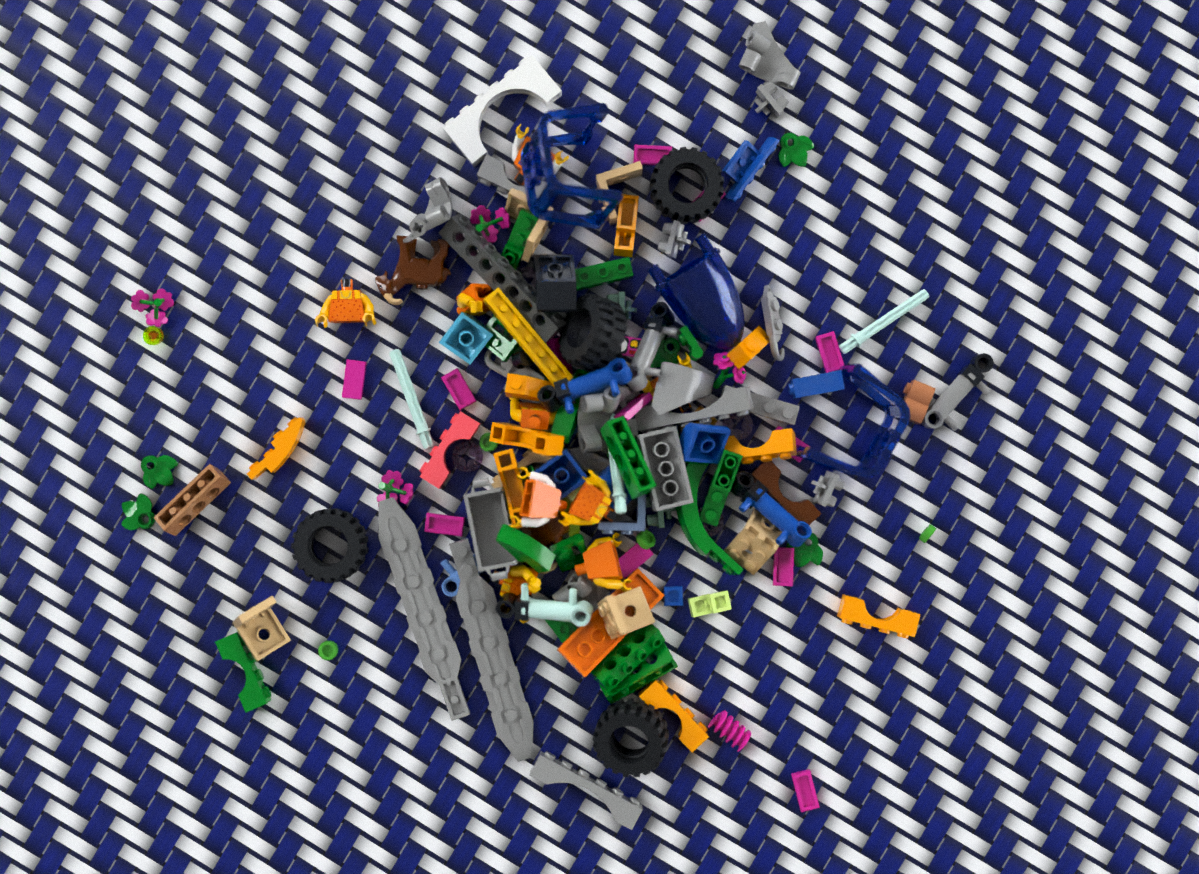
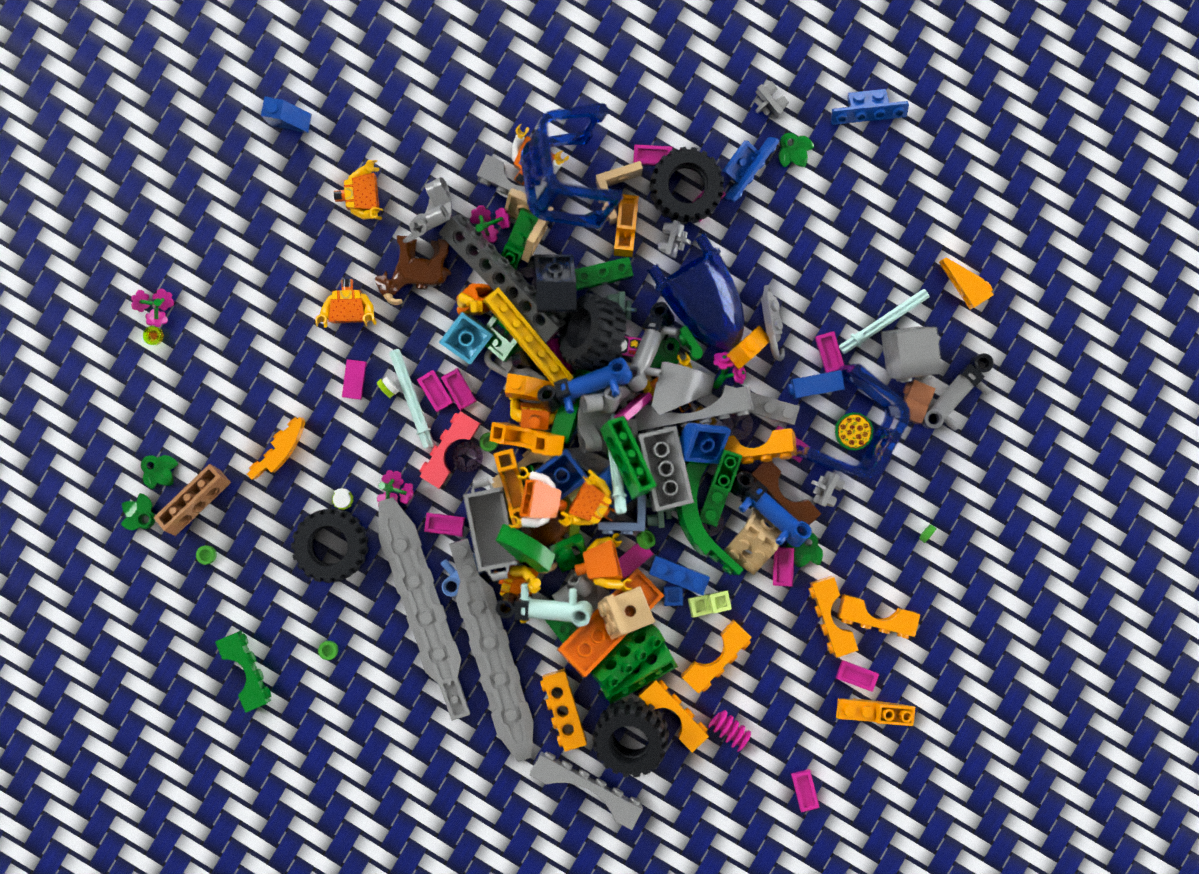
tan bracket [232,595,291,661] -> none
white arch [443,55,562,167] -> none
light grey panel [739,21,801,89] -> none
none -> bright green tile [196,545,217,565]
none -> blue slope [261,96,312,133]
none -> white piece [332,488,354,510]
none -> torso [334,160,383,220]
none -> piece [376,376,399,398]
none -> dark pink tile [417,370,453,412]
none -> light orange brick [540,668,587,752]
none -> blue arch [648,555,710,595]
none -> light orange arch [681,620,752,694]
none -> light orange arch [808,576,859,658]
none -> blue bracket [831,89,909,125]
none -> tile [835,412,873,450]
none -> dark pink tile [835,660,879,692]
none -> light orange slope [836,698,915,726]
none -> light grey brick [881,326,941,382]
none -> light orange slope [939,257,994,309]

